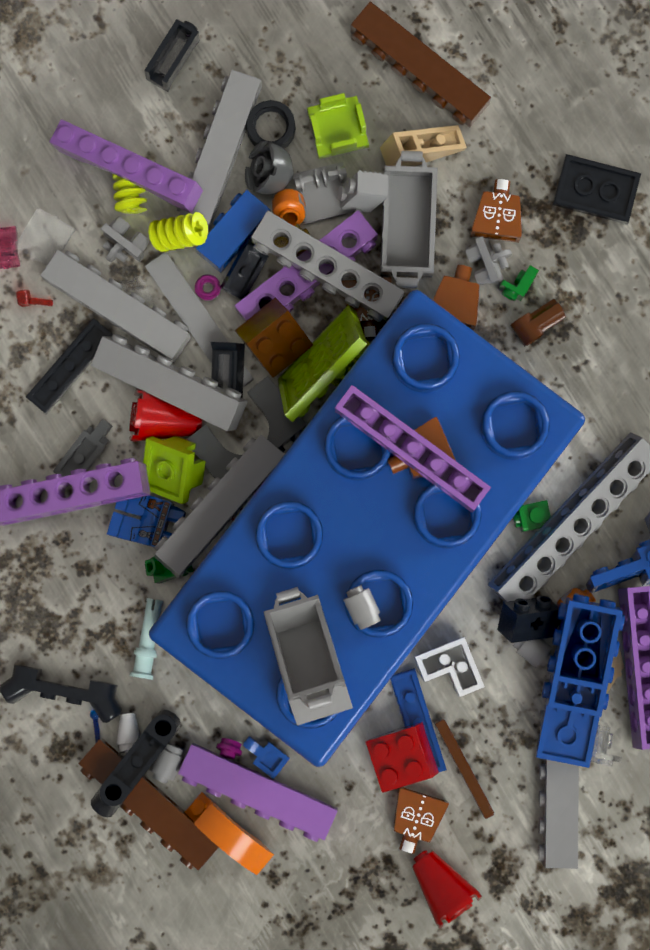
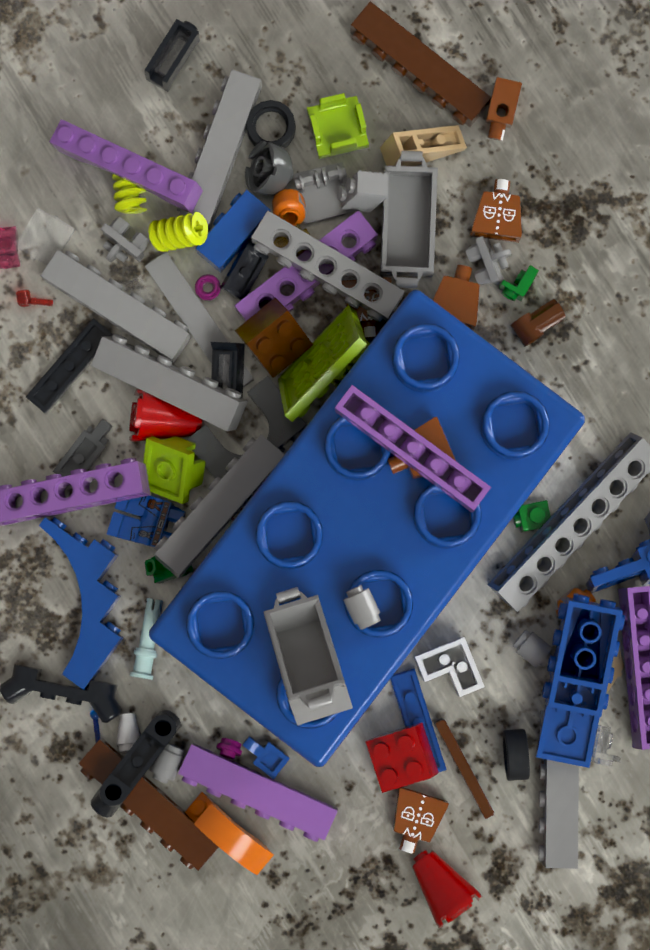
black brick [497,596,559,643] -> none
black tile [552,154,641,224] -> none
none -> blue arch [39,517,124,690]
none -> dark orange torso [485,77,522,141]
none -> black tyre [503,729,530,781]

